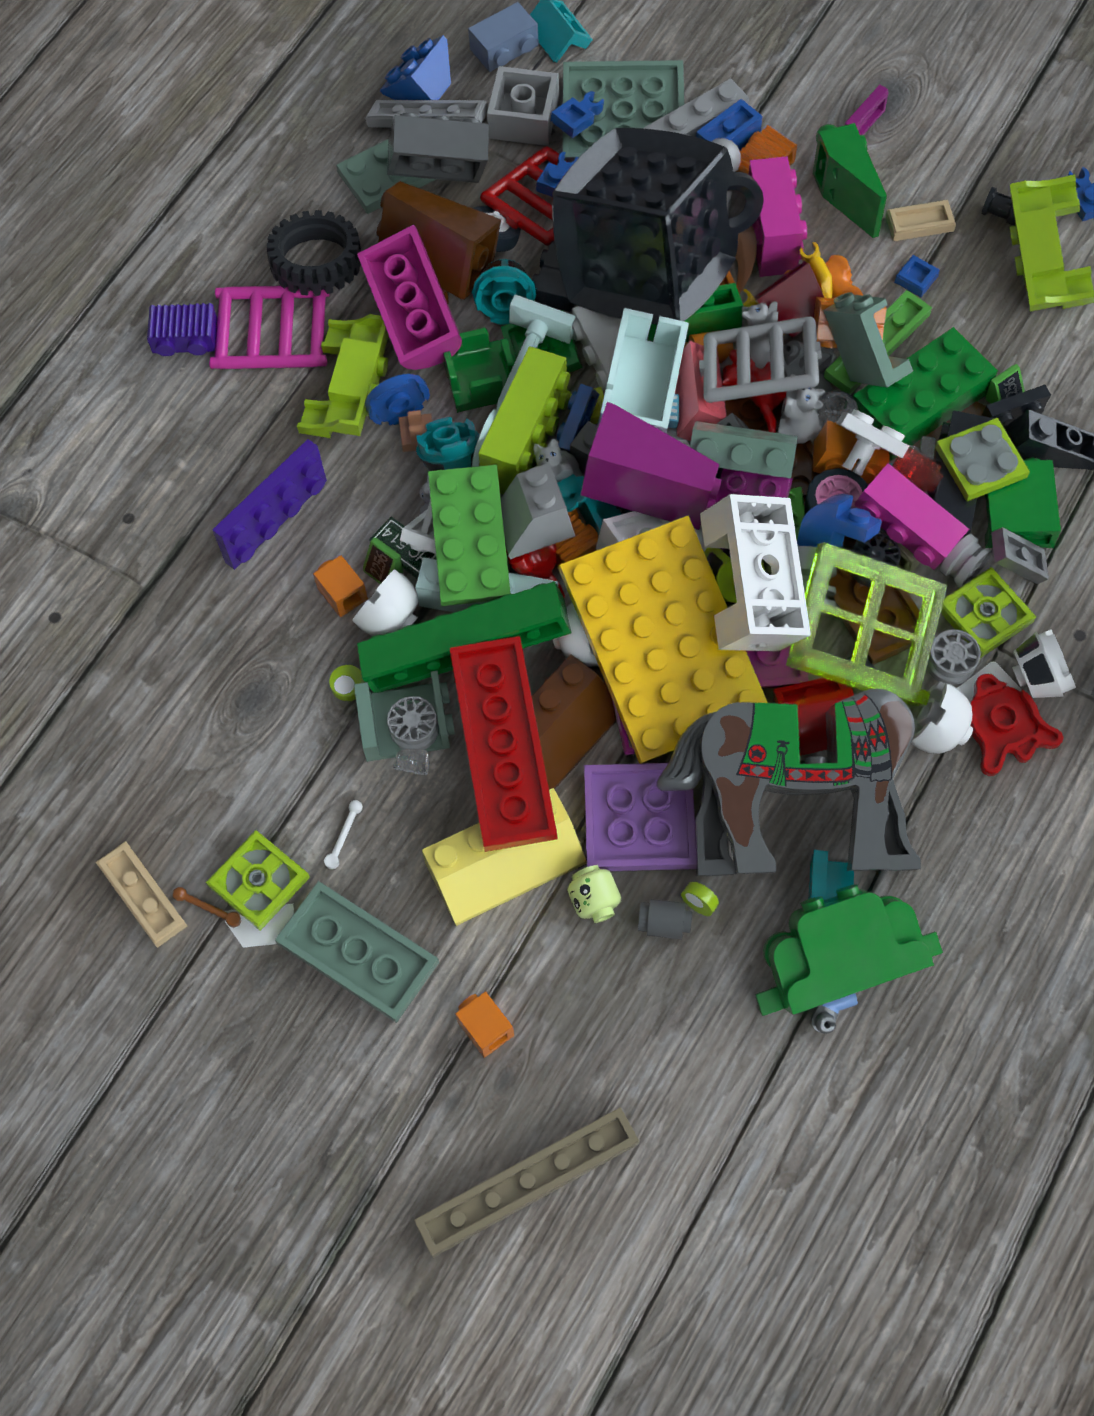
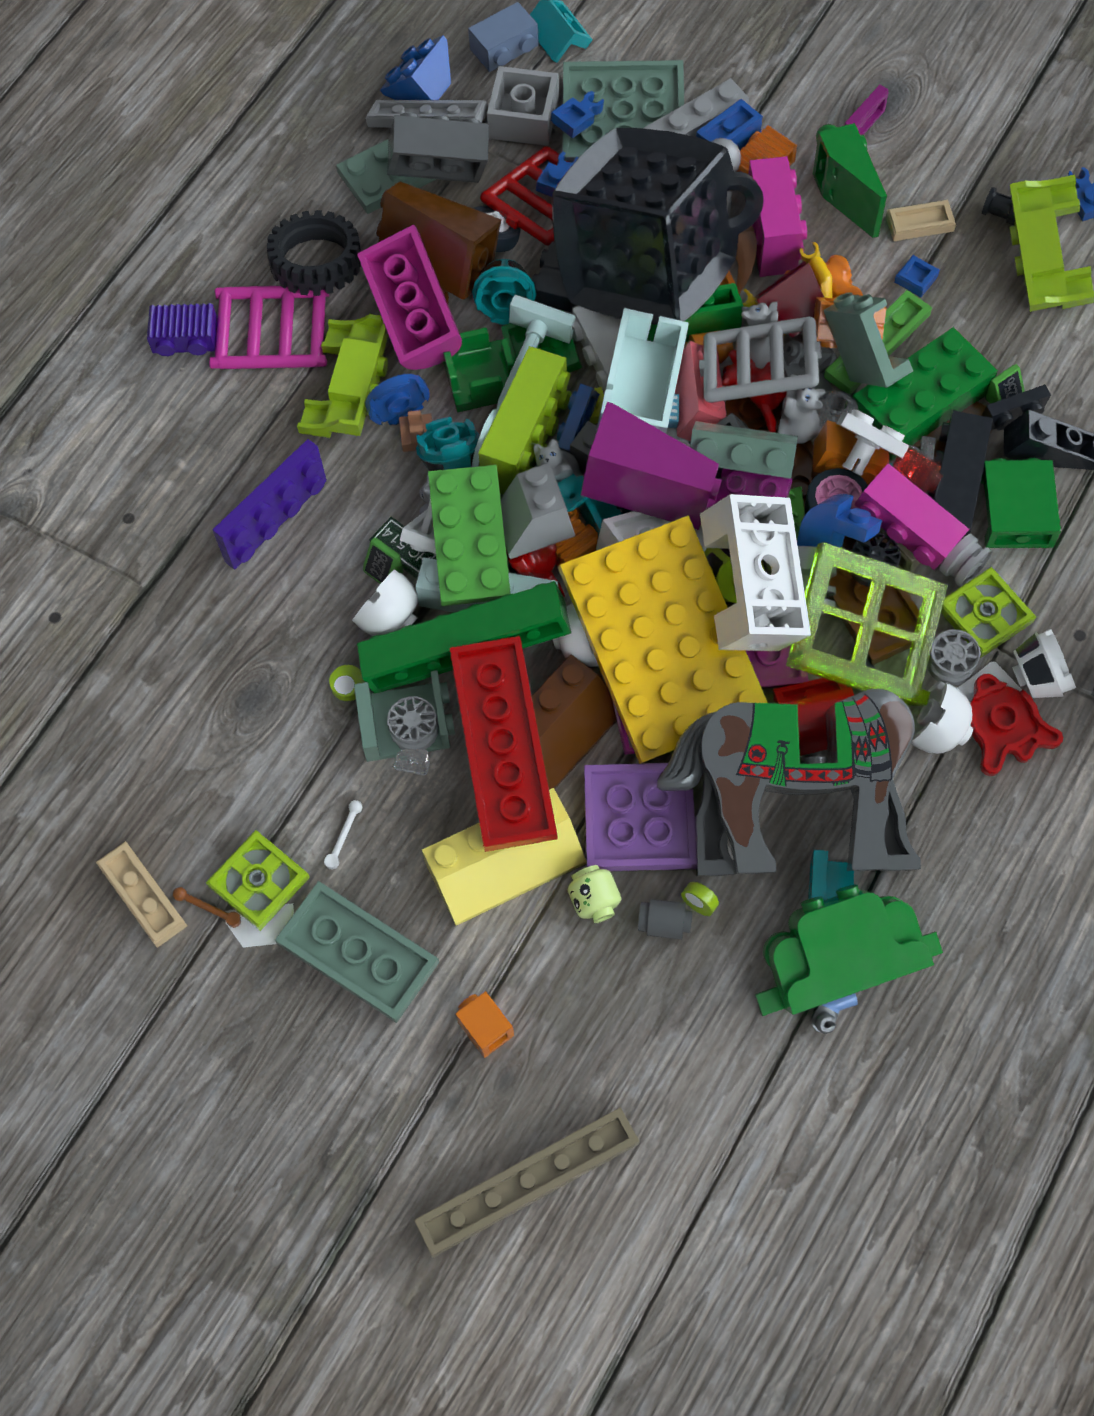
orange brick [313,555,368,618] -> none
piece [935,418,1030,501] -> none
flat silver plate [991,527,1049,584] -> none

